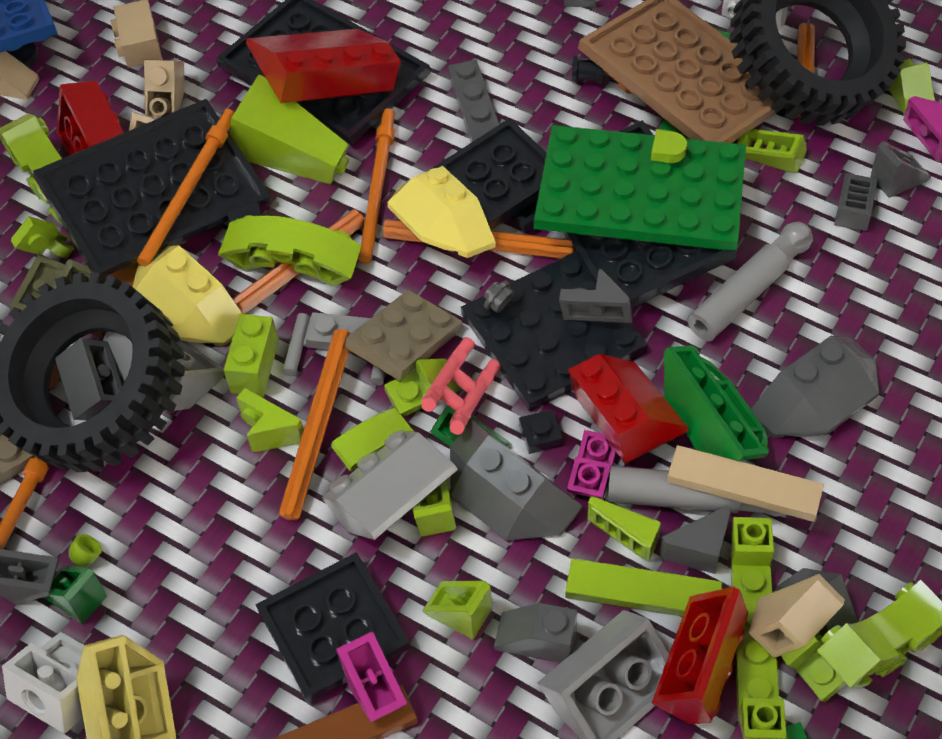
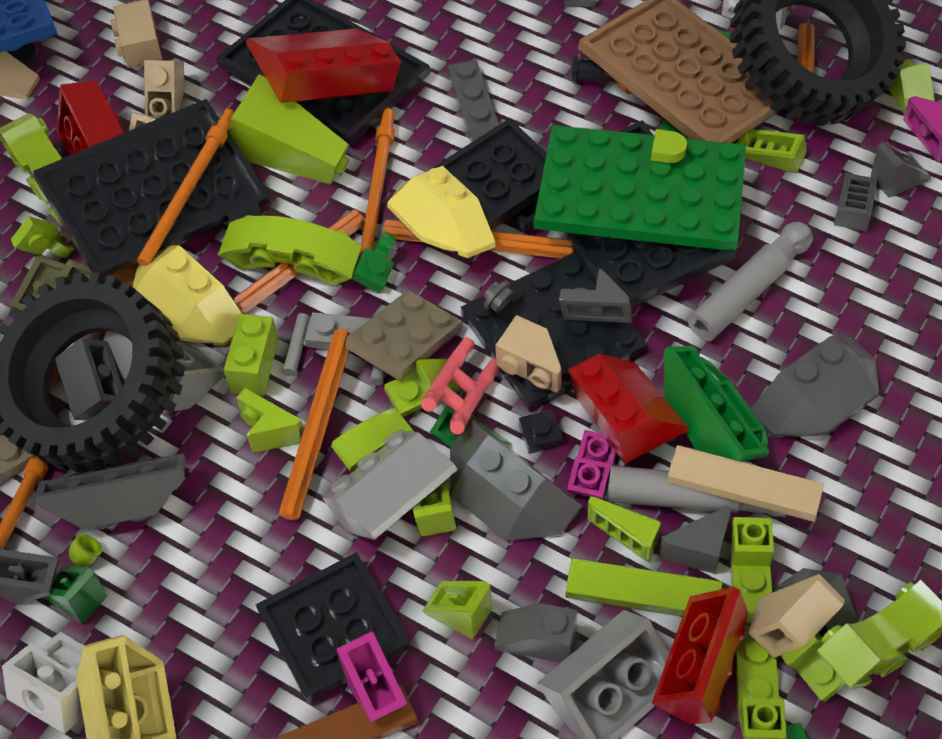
none -> dark grey wedge [35,453,186,529]
none -> green plate [351,231,396,294]
none -> tan slope [495,315,561,393]

